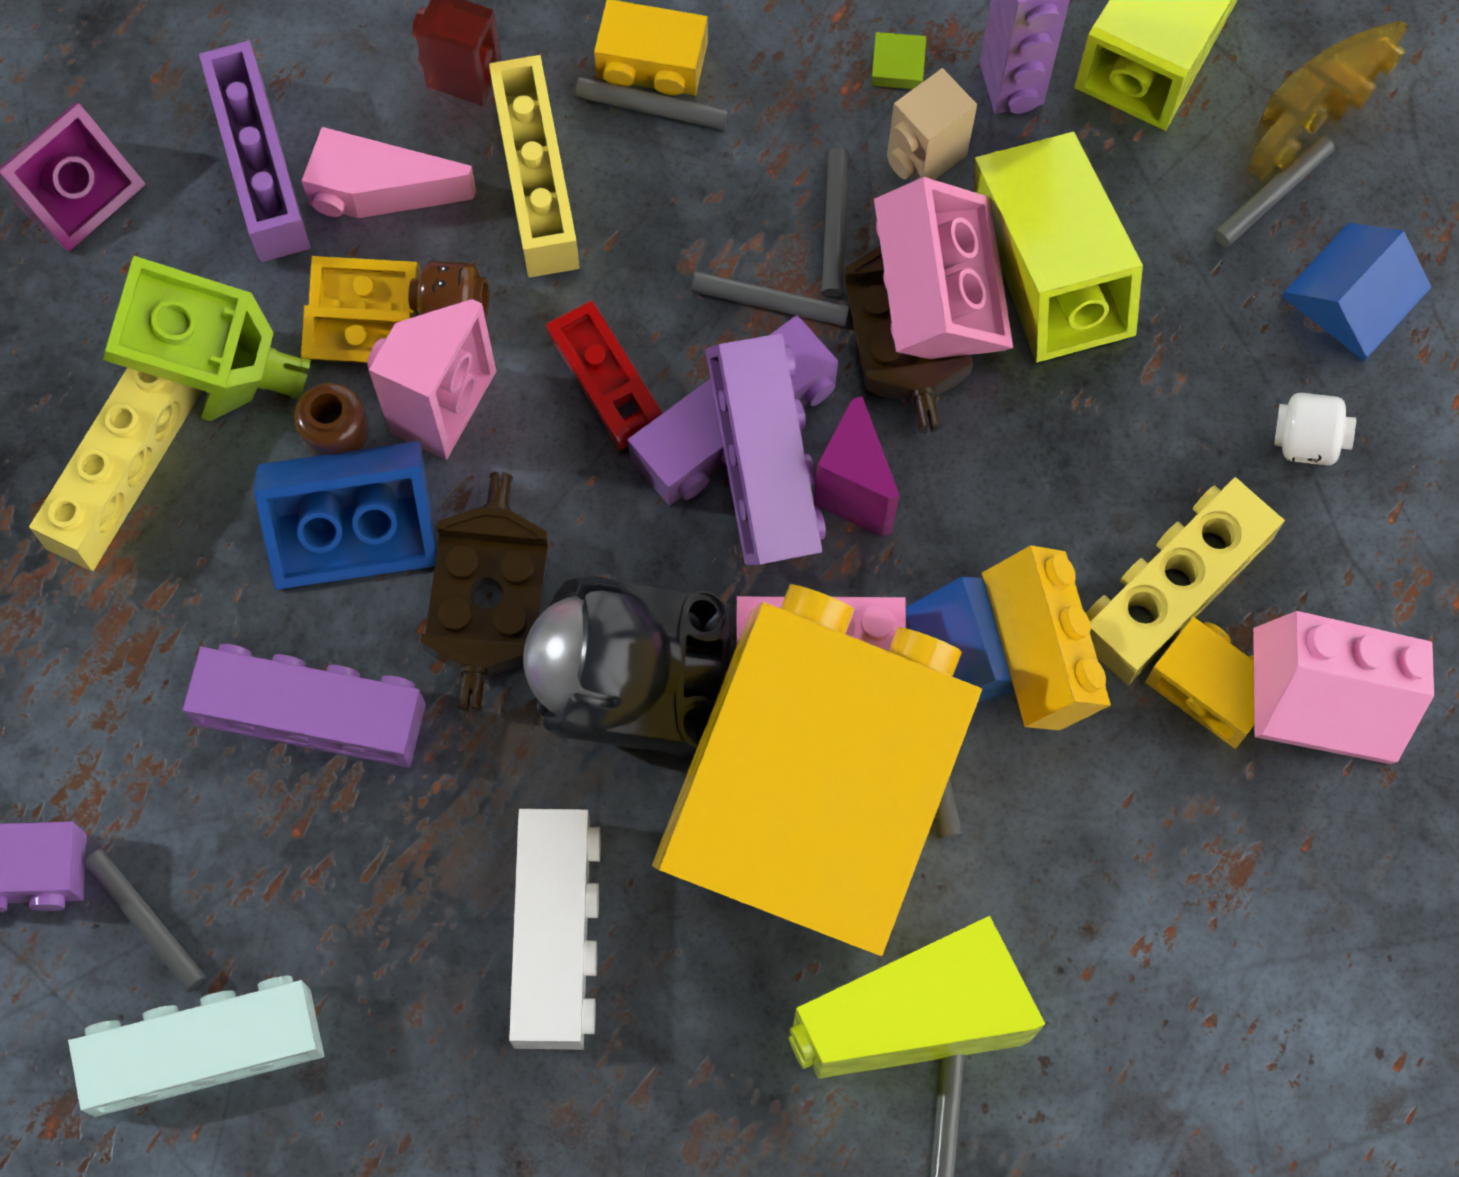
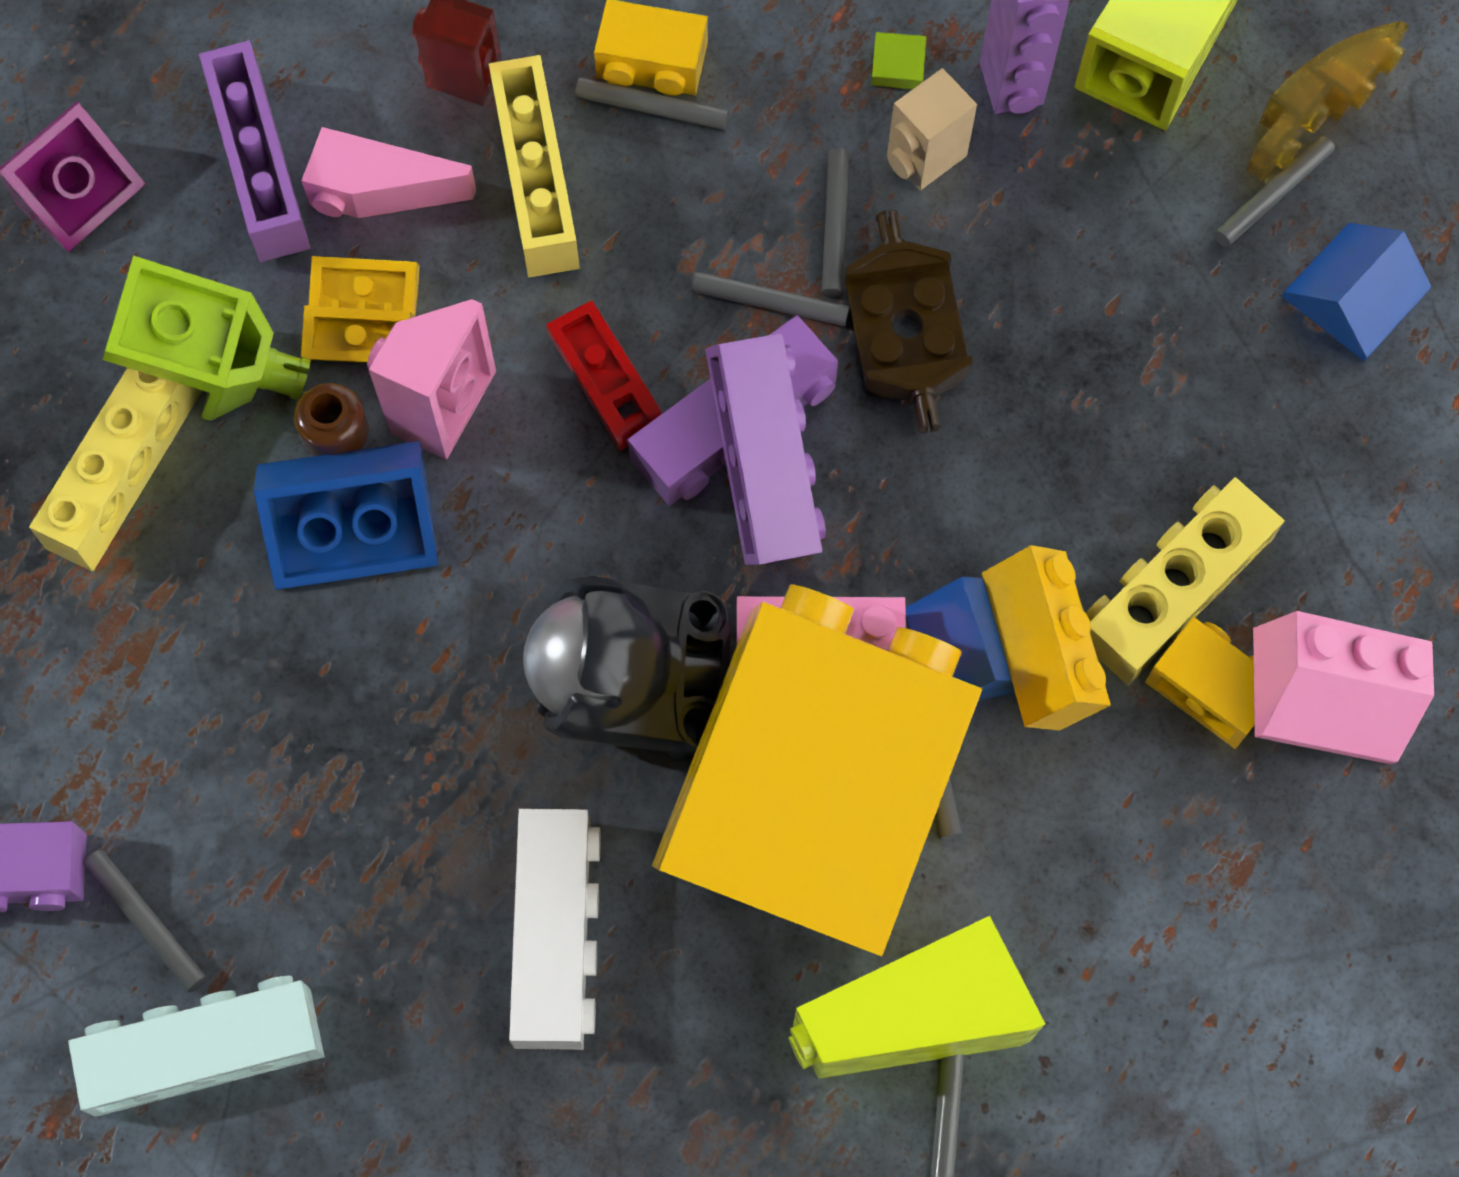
medium lavender brick [182,644,426,768] -> none
reddish brown head [408,261,490,318] -> none
dark brown plate [421,472,549,712] -> none
magenta slope [813,396,900,537] -> none
bright pink slope [874,177,1013,359] -> none
neon yellow slope [974,132,1143,363] -> none
white head [1274,393,1356,466] -> none

